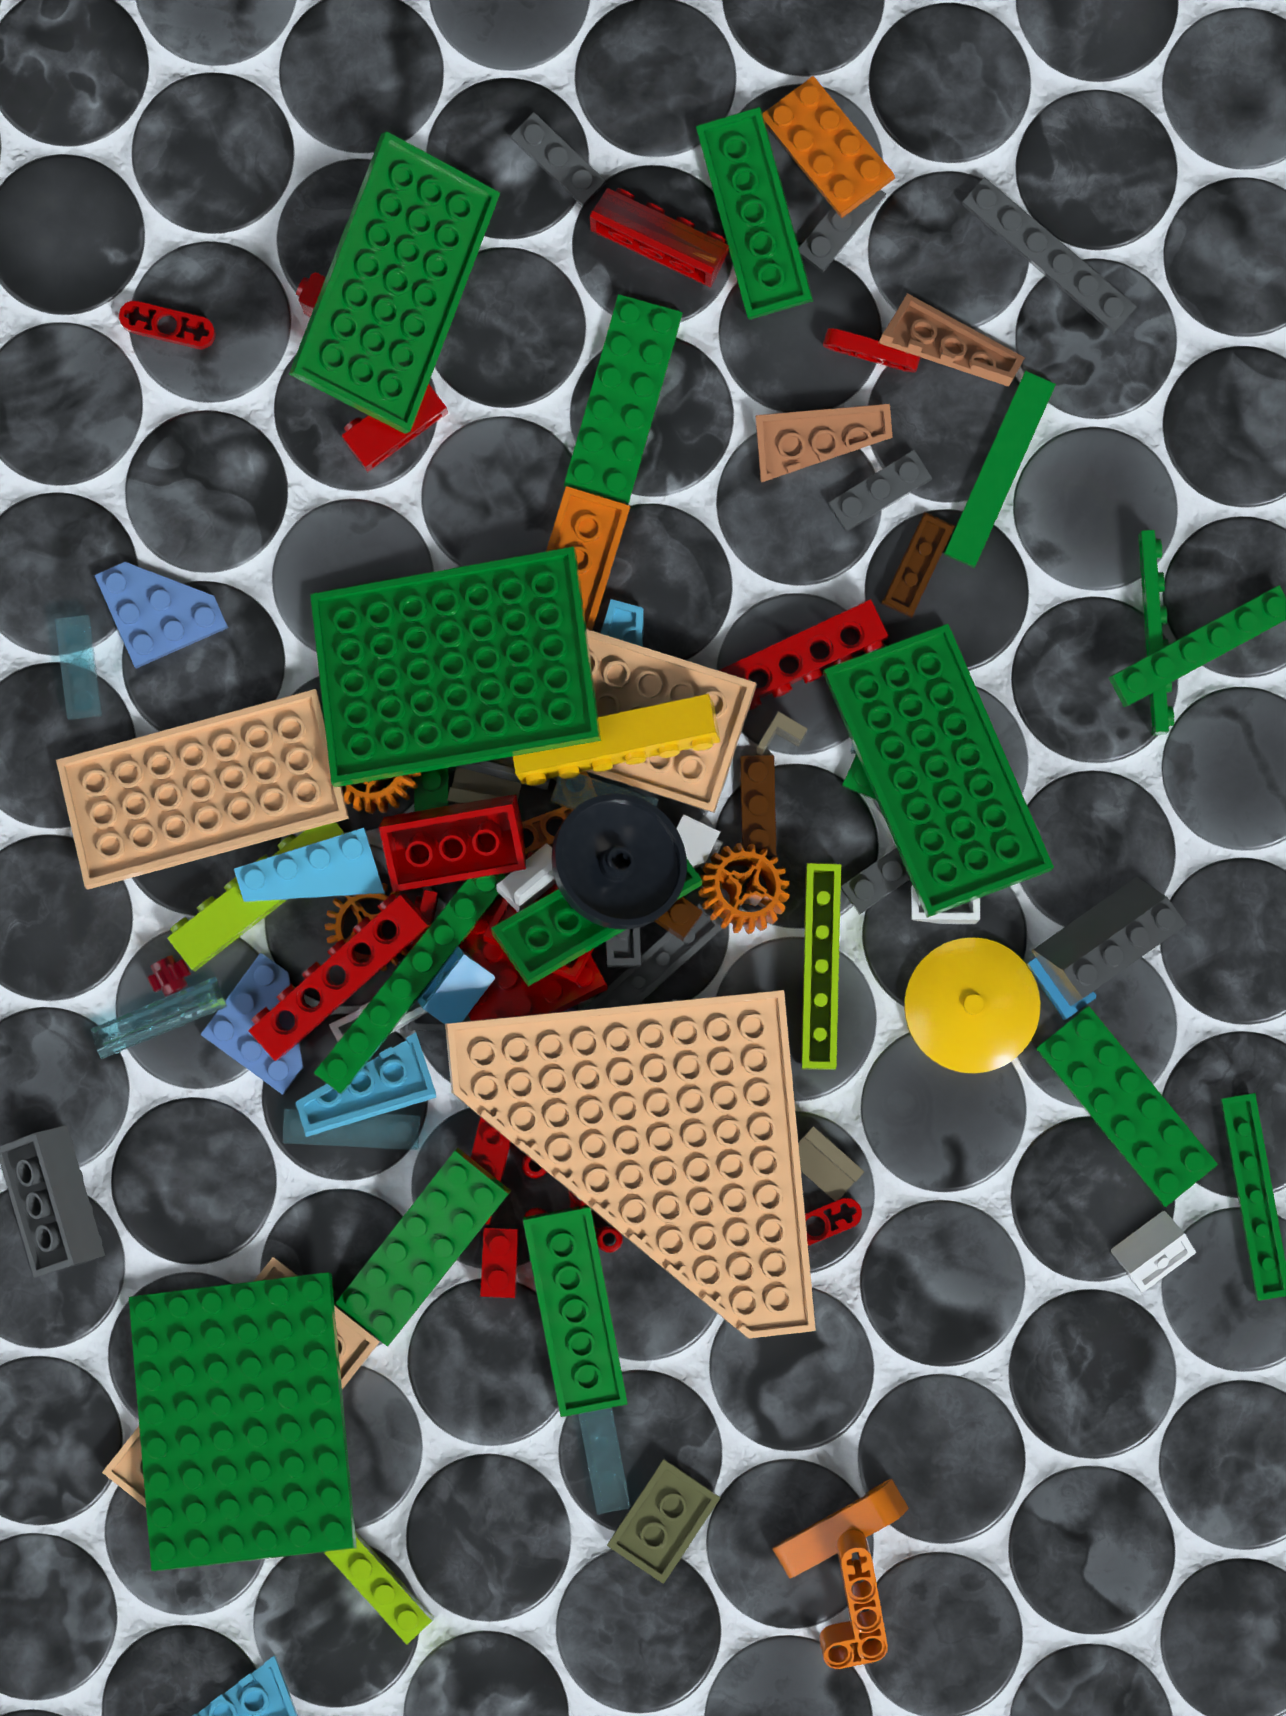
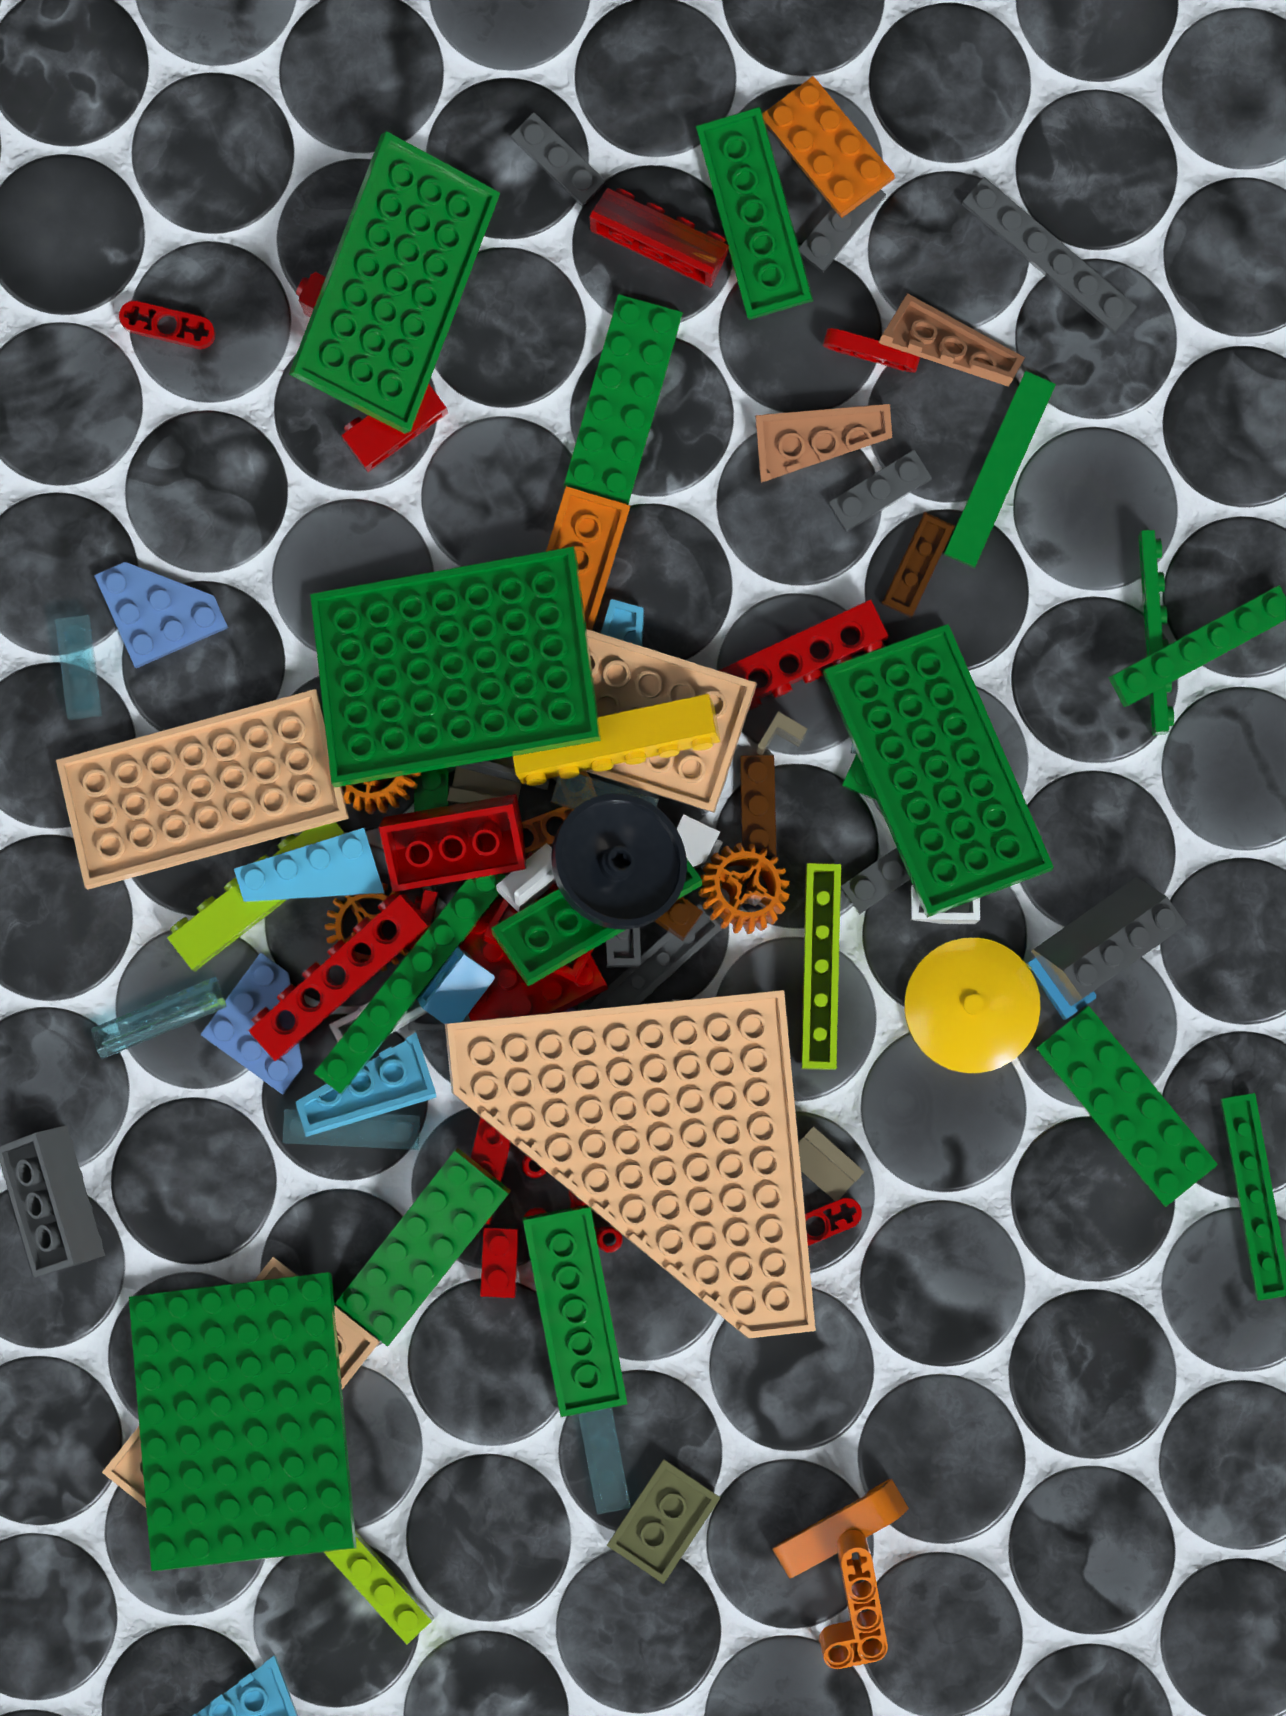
dark red gear [147,955,191,997] -> none
white panel [1111,1211,1196,1293] -> none

